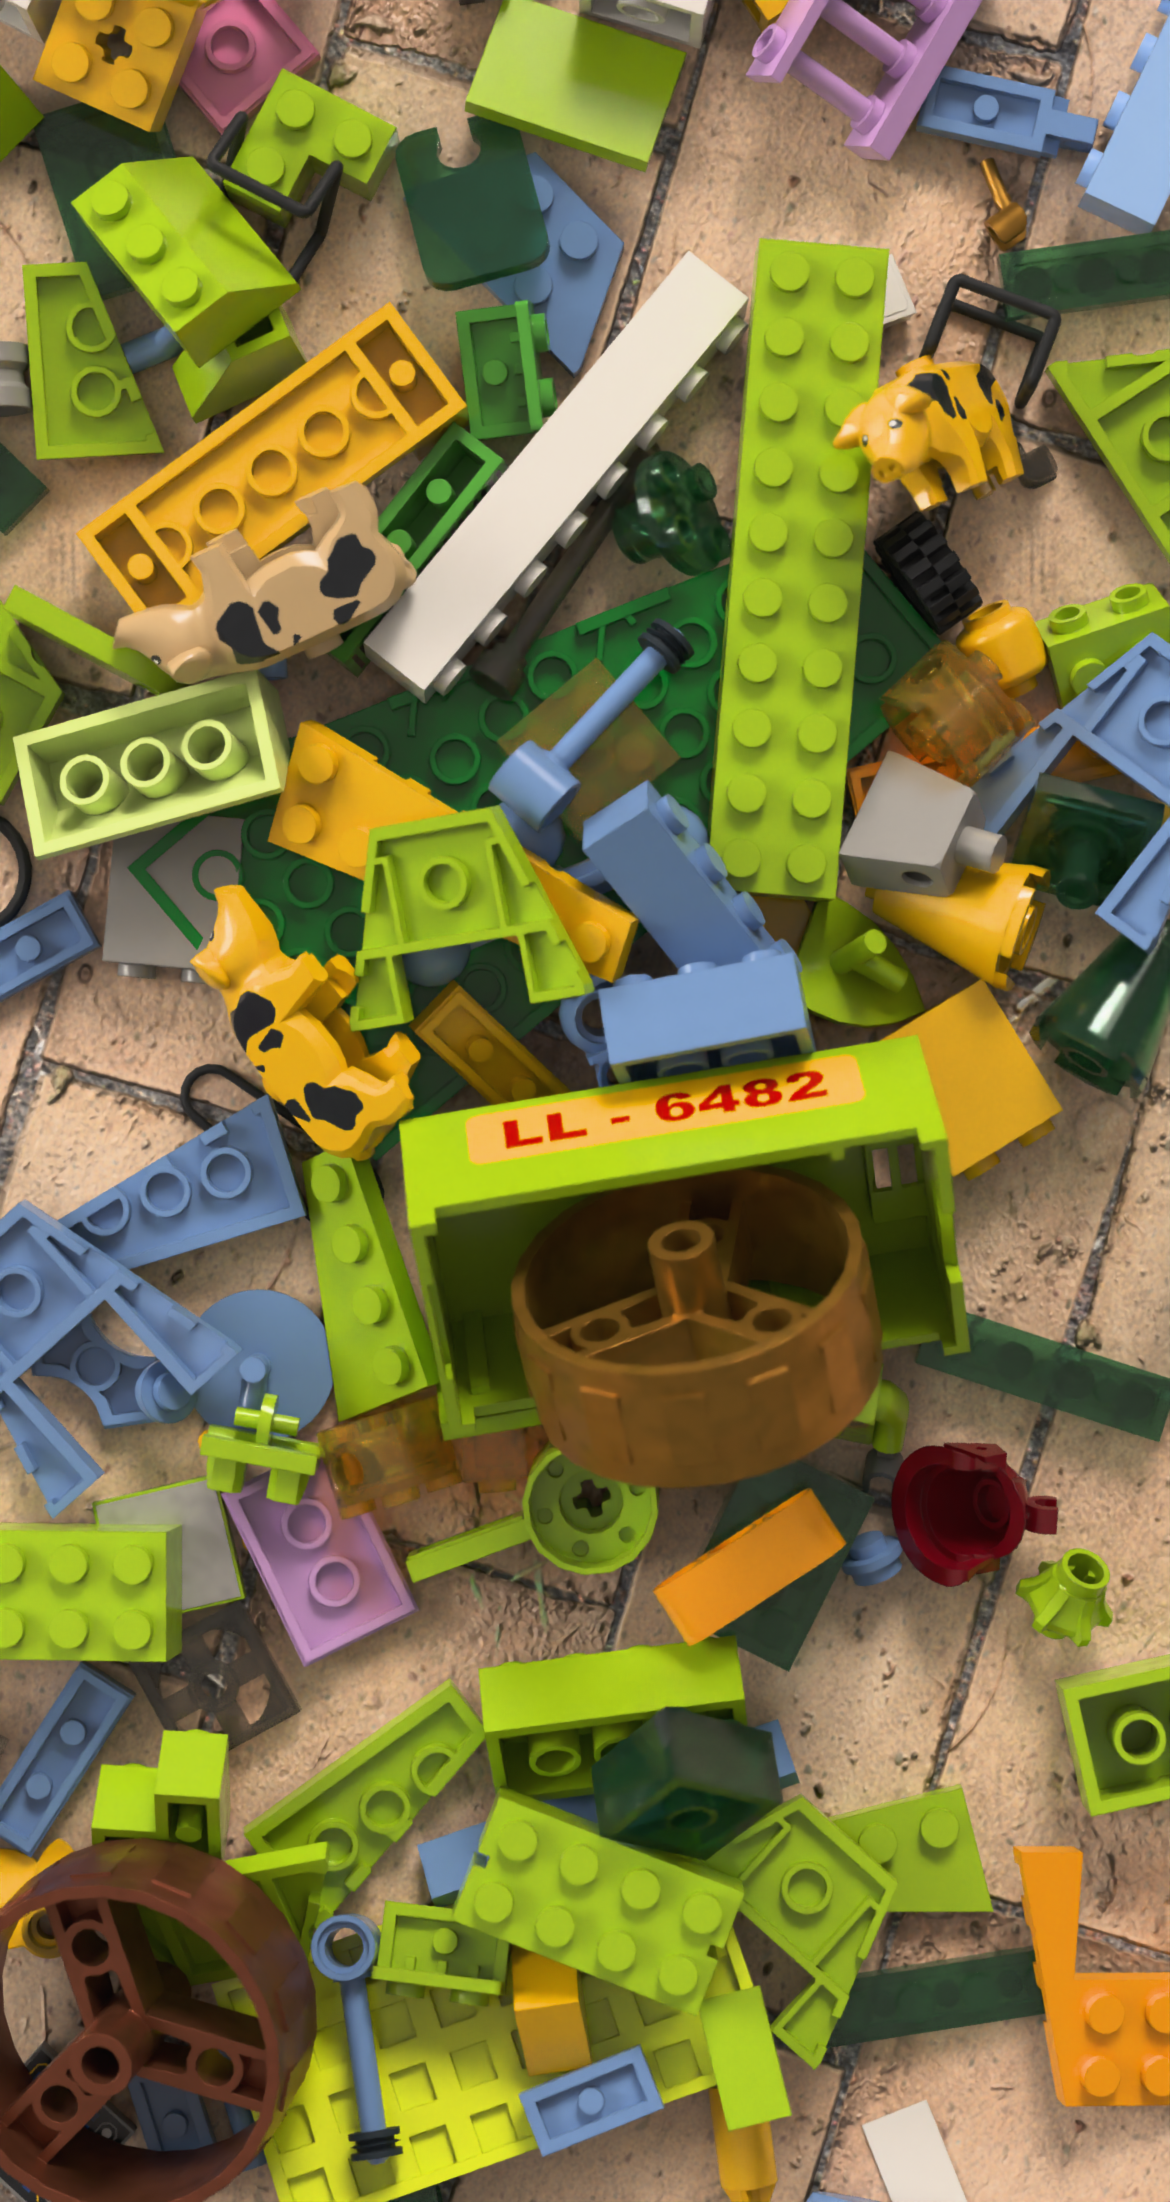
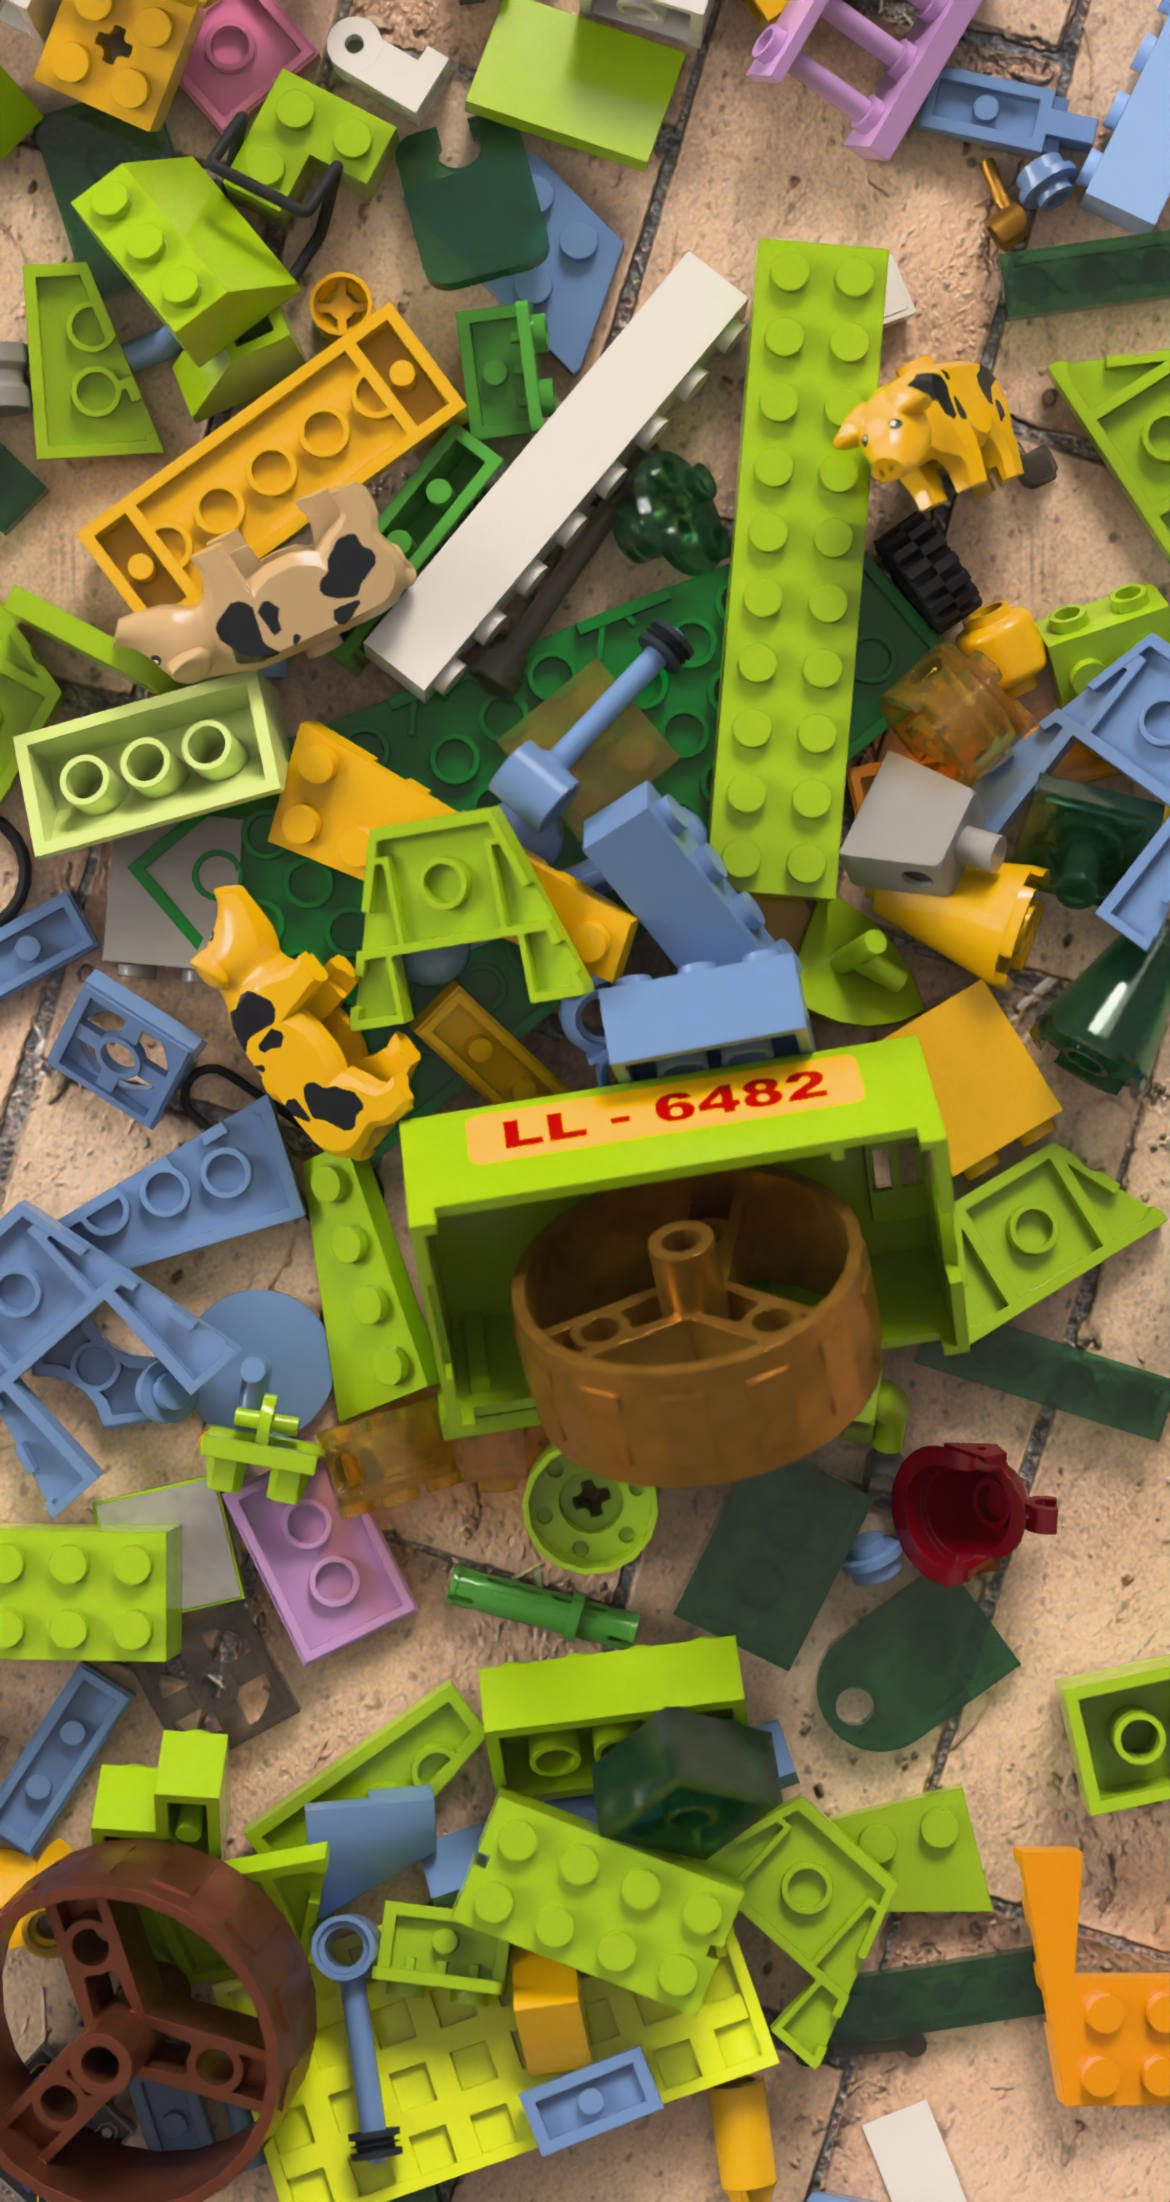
lime tile [405,1510,531,1583] -> none
light orange beam [652,1488,847,1646] -> none
lime tile [699,1985,792,2131] -> none
black piece [919,274,1062,409] -> none
lime rock [1016,1548,1113,1647] -> none
none -> medium blue piece [46,968,208,1131]
none -> medium blue slope [304,1784,437,1919]
none -> yellow wheel [309,272,375,344]
none -> white leg [327,16,453,128]
none -> bright green pin [446,1564,641,1650]
none -> clear smoke hinge [794,2029,927,2067]
none -> clear green tile [815,1574,1021,1752]
none -> lime wing [953,1141,1168,1345]
none -> medium blue plate [1016,152,1079,211]

